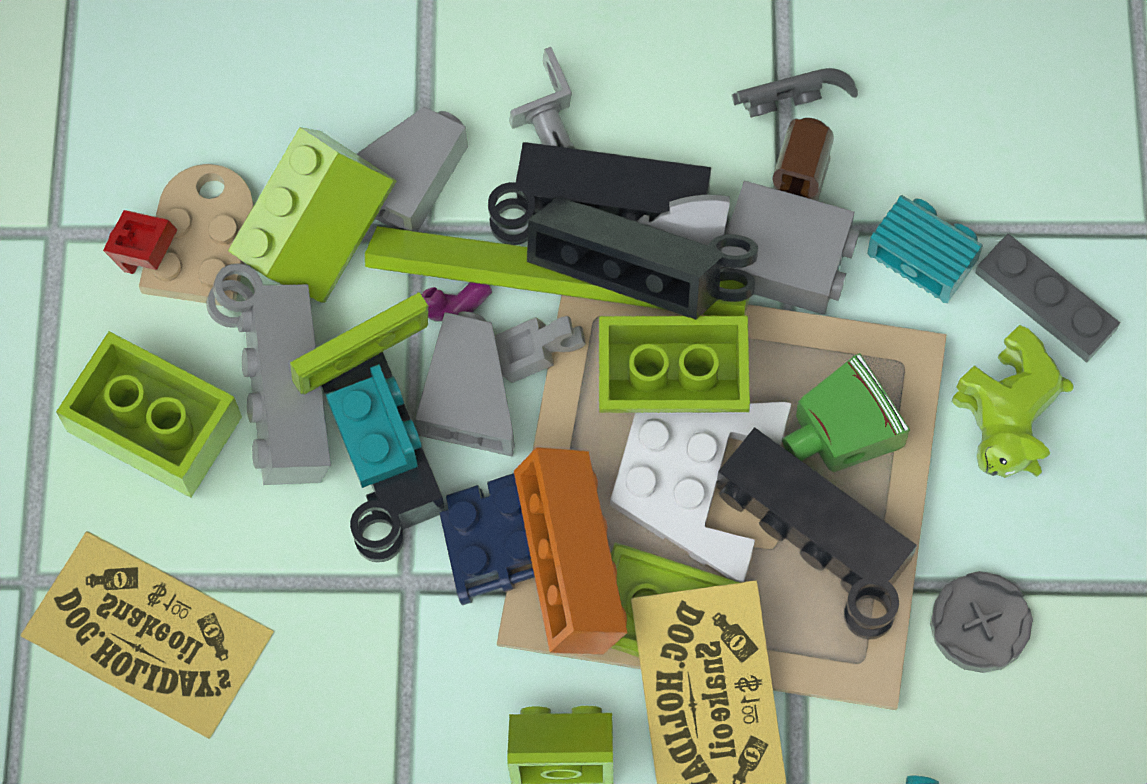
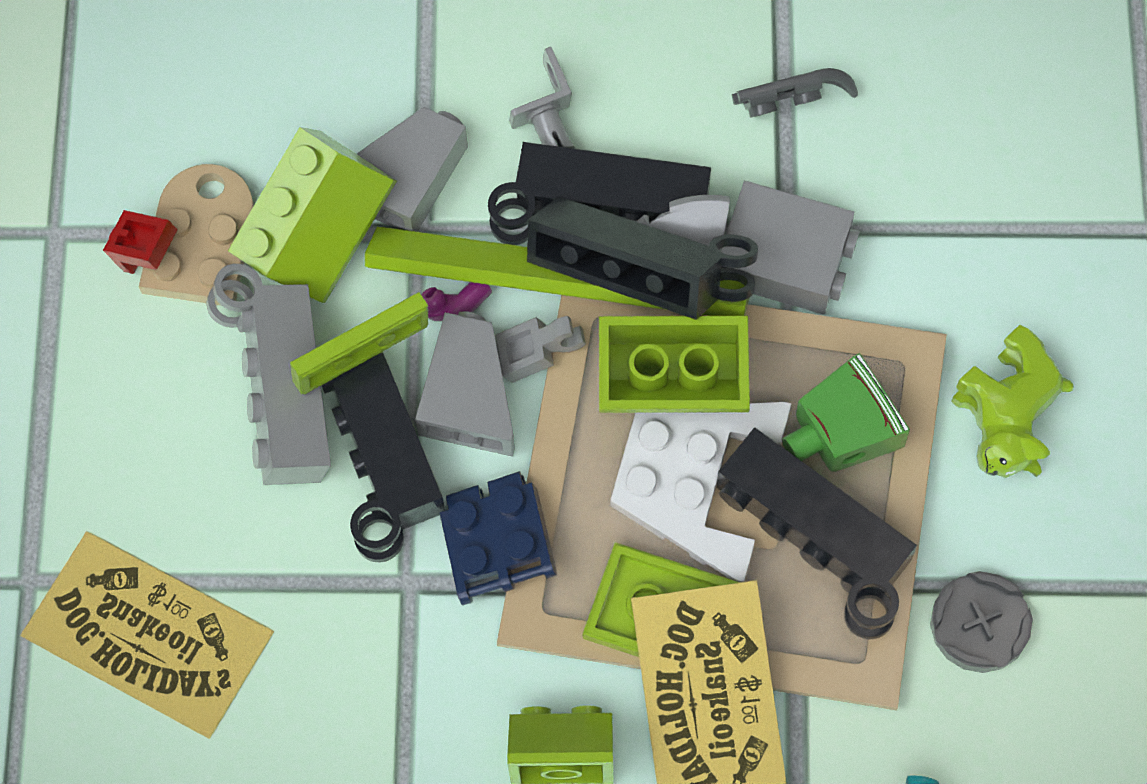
lime brick [56,331,242,498] -> none
teal bracket [326,365,422,488] -> none
orange brick [514,447,627,655] -> none
reddish brown brick [772,118,834,201] -> none
teal brick [867,195,983,304] -> none
dark grey plate [975,234,1121,363] -> none

